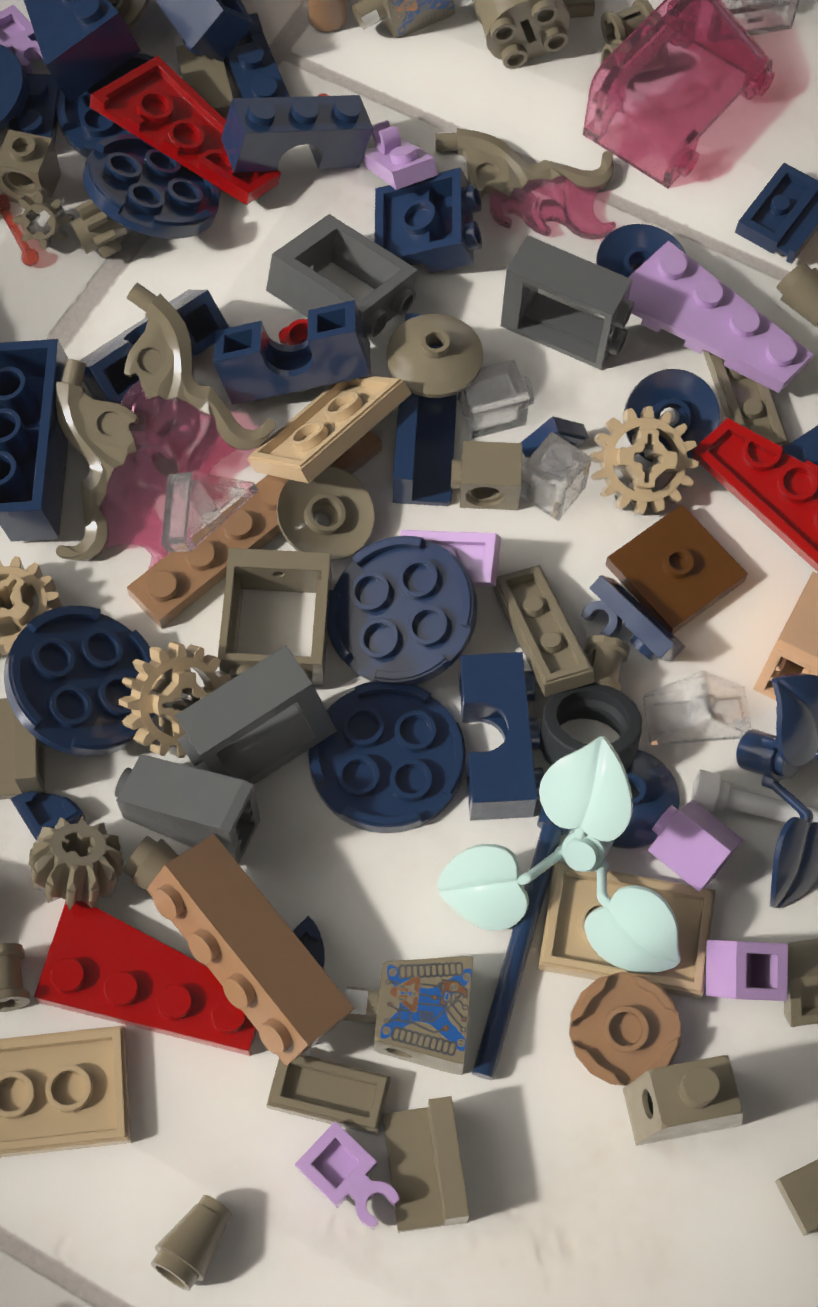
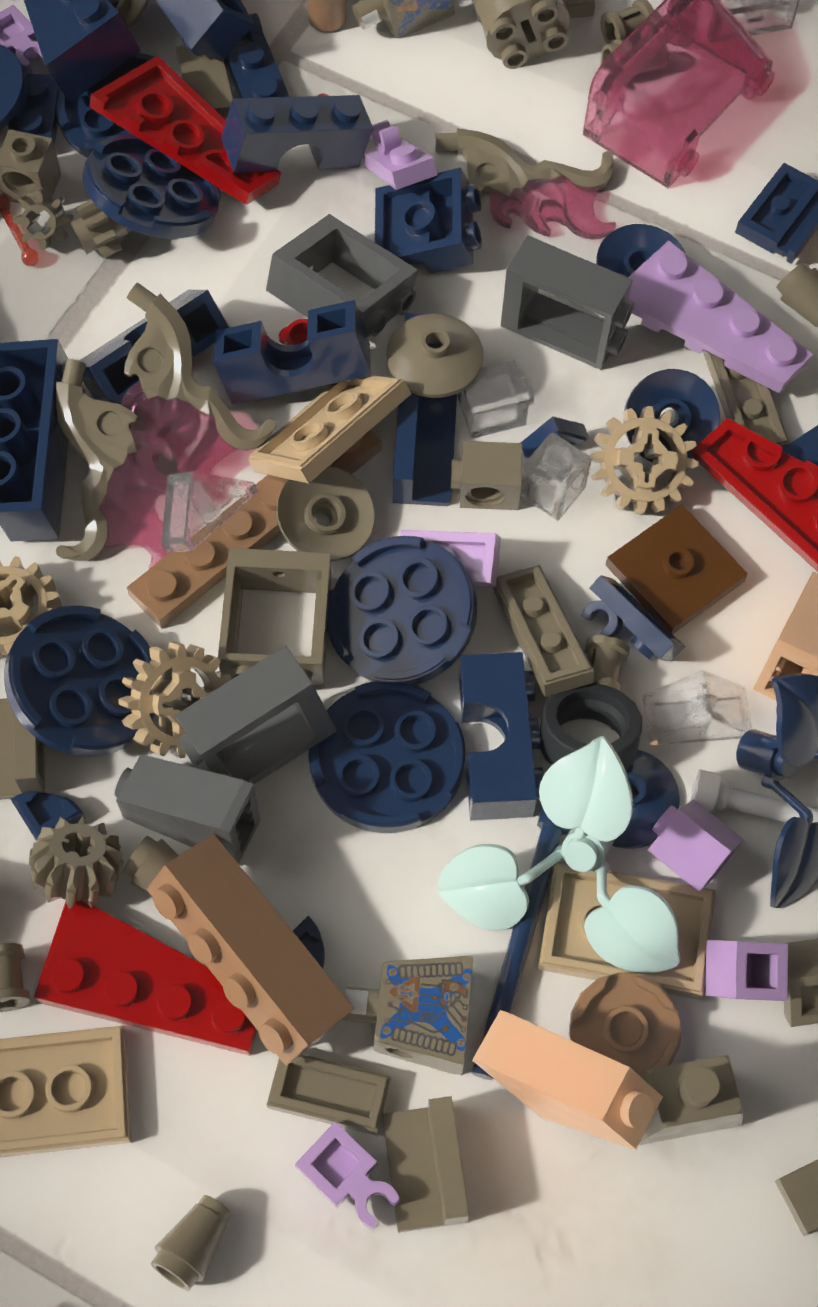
none -> light nougat slope [472,1010,663,1150]

